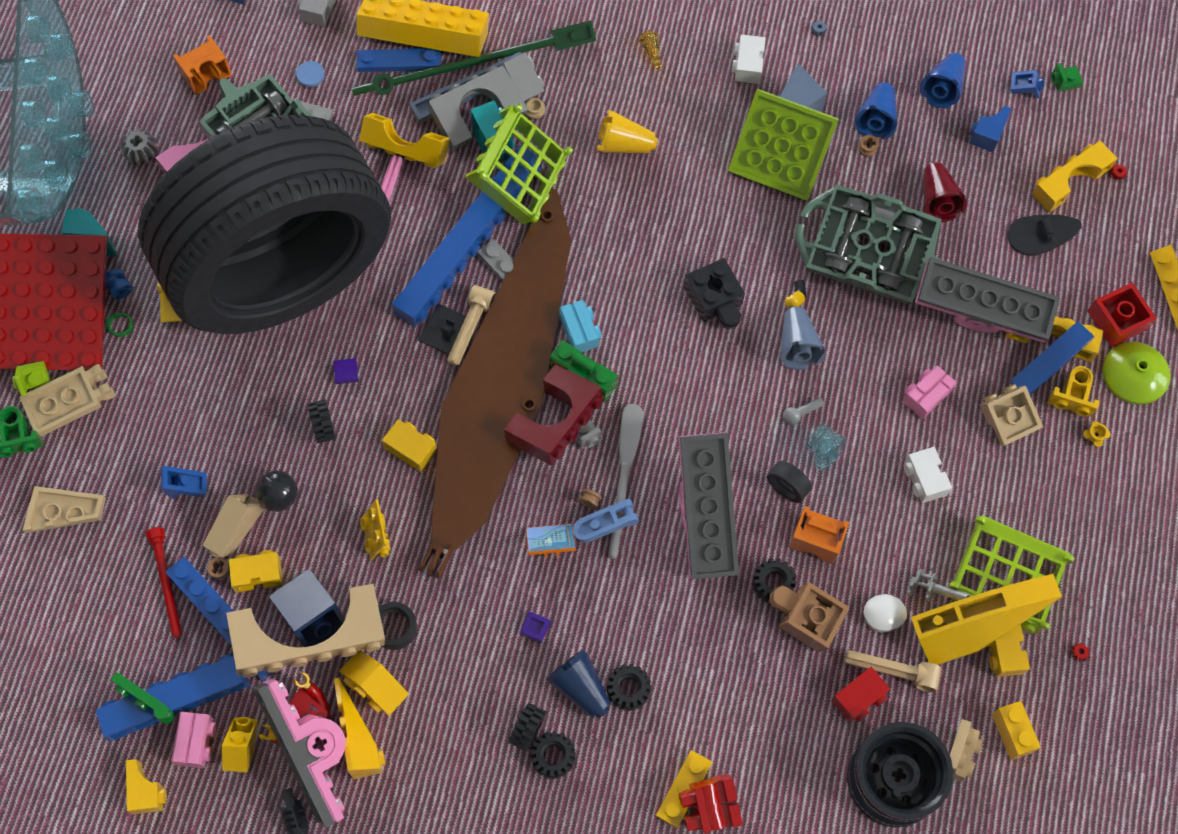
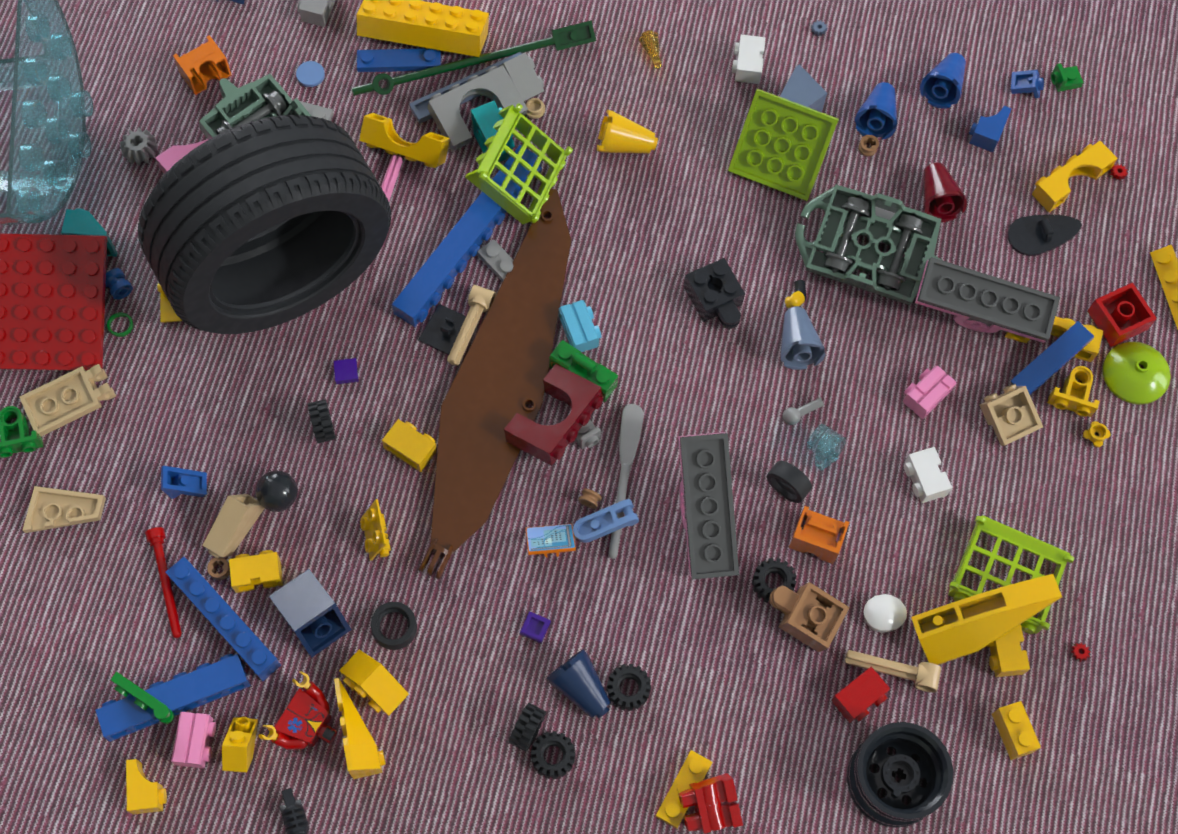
lime bracket [12,361,51,396] -> none
tan arch [226,584,385,678] -> none
piece [252,679,345,828] -> none
light grey piece [907,569,970,602] -> none
tan plate [950,719,983,782] -> none

